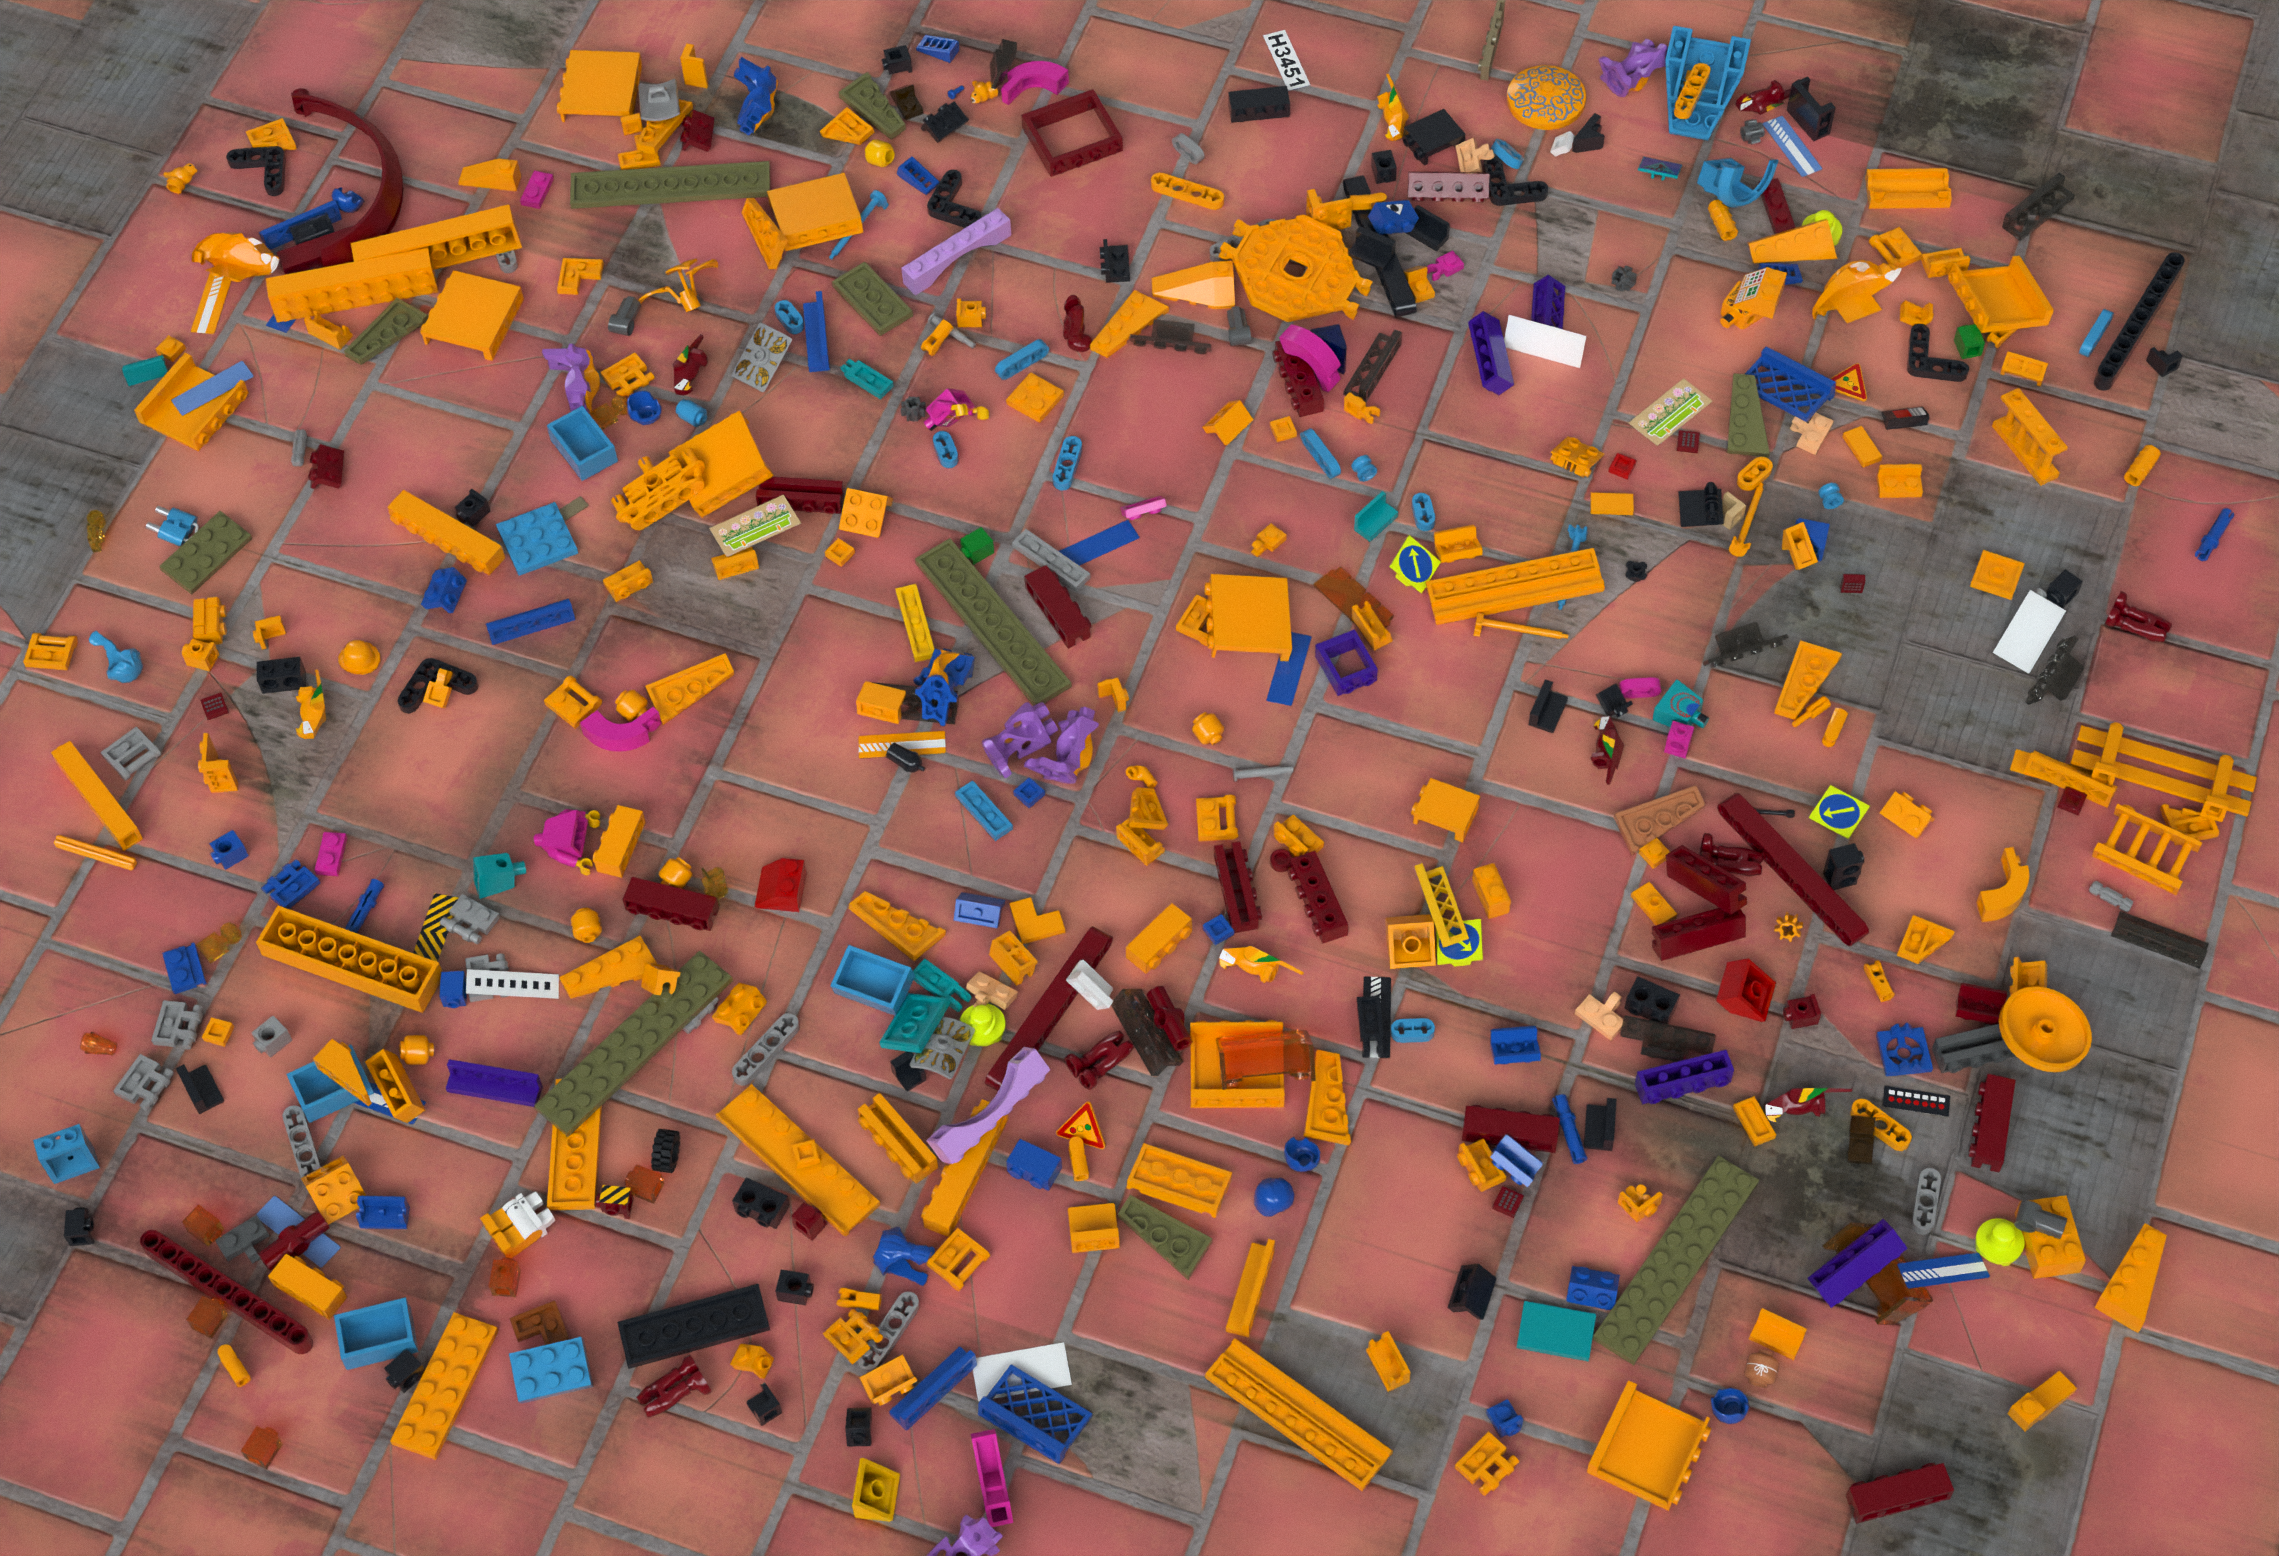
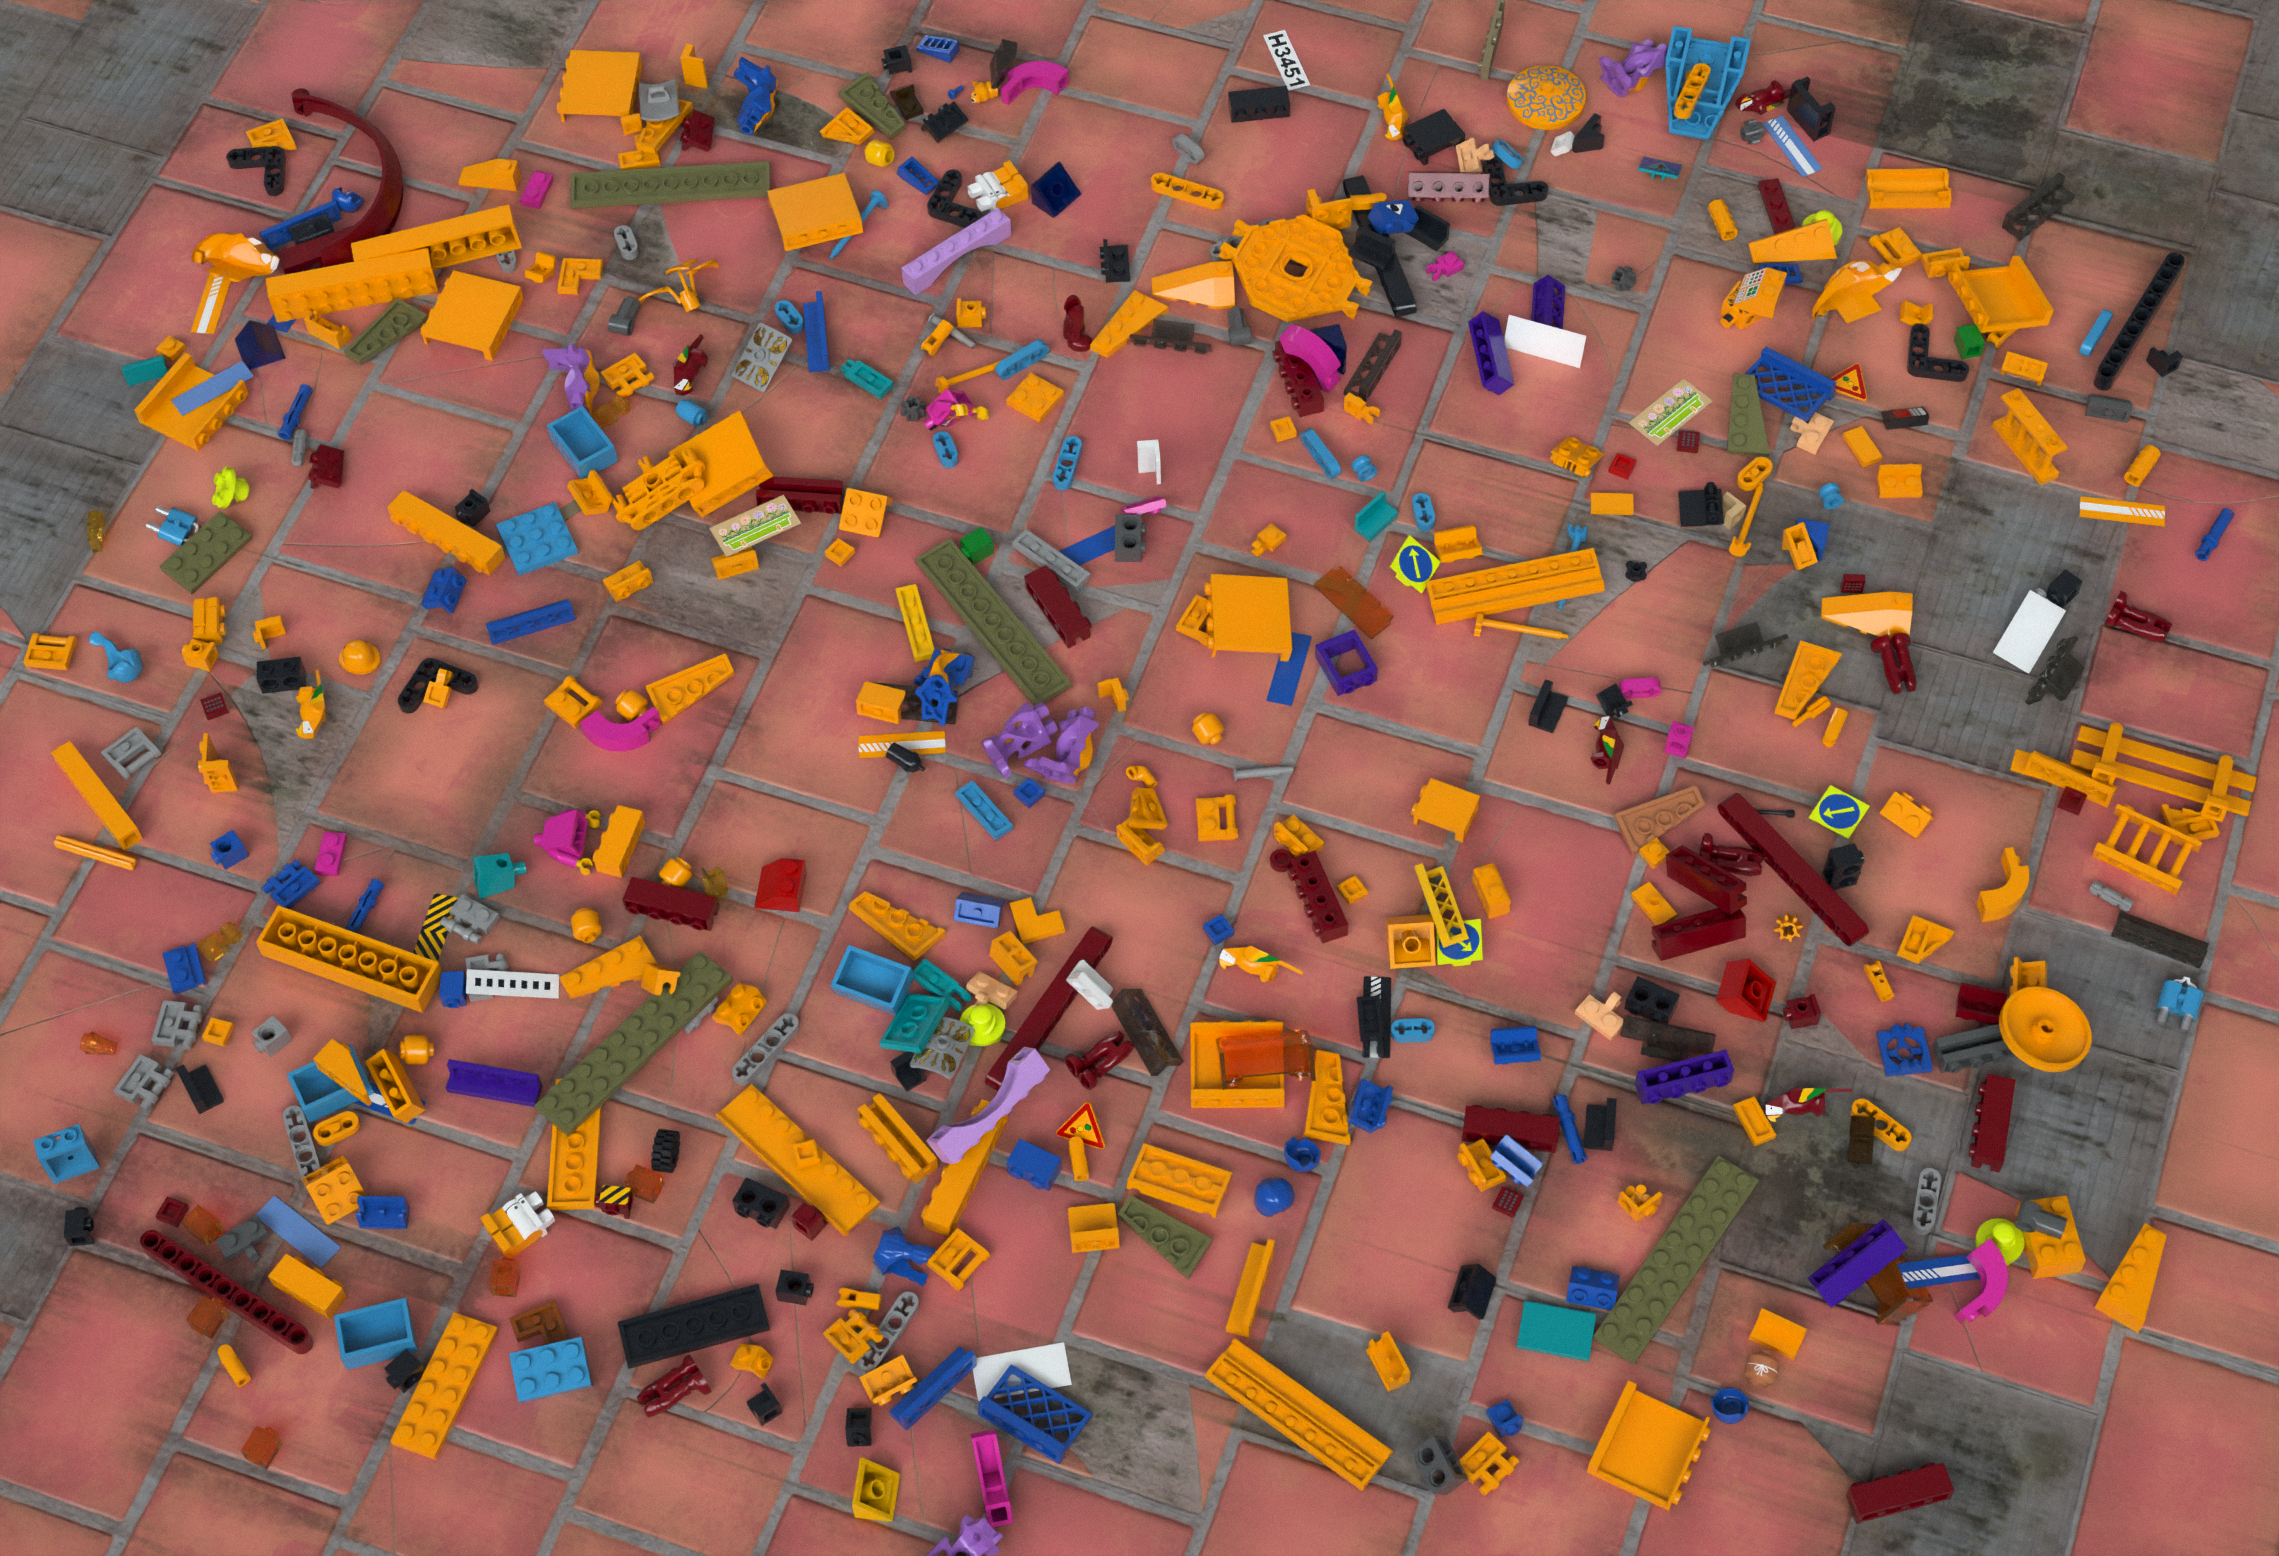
light orange animal [163,163,198,194] -> none
dark red piece [258,1211,330,1271] -> none
blue hair [627,391,662,425] -> none
light orange wing [741,198,787,269] -> none
olive plate [832,262,913,336] -> none
dark red window [1021,89,1123,177] -> none
light orange brick [1125,903,1192,974] -> none
dark red piece [1146,986,1193,1051] -> none
light orange panel [1202,400,1254,446] -> none
dark red brick [1214,841,1262,933] -> none
light orange hinge [1352,601,1393,651] -> none
black brick [1371,150,1397,184] -> none
light orange slope [1403,265,1435,303] -> none
teal torso [1652,679,1709,729] -> none
dark azure piece [1697,158,1779,208] -> none
black sticker [1883,1086,1950,1117] -> none
light orange plate [1970,550,2025,600] -> none
light orange slope [2008,1371,2077,1432] -> none
none -> dark red tile [155,1196,189,1228]
none -> neon yellow plate [212,466,249,509]
none -> clear blue slope [235,320,286,370]
none -> blue pin [278,384,313,440]
none -> light orange plate [313,1111,360,1146]
none -> light orange bracket [525,251,556,283]
none -> light orange bracket [567,469,612,516]
none -> light grey beam [614,225,639,260]
none -> light orange piece [935,360,1002,394]
none -> hips [967,160,1029,212]
none -> clear blue slope [1031,161,1081,218]
none -> dark grey brick [1115,514,1146,562]
none -> white panel [1137,439,1161,484]
none -> light orange tile [1336,875,1368,906]
none -> blue bracket [1347,1079,1393,1134]
none -> dark grey brick [1412,1435,1468,1495]
none -> light orange wedge [1821,592,1913,639]
none -> dark red piece [1870,633,1916,695]
none -> dark pink arch [1954,1238,2008,1323]
none -> light orange sticker [2080,496,2165,526]
none -> dark grey panel [2085,394,2133,423]
none -> dark azure piece [2156,976,2204,1032]

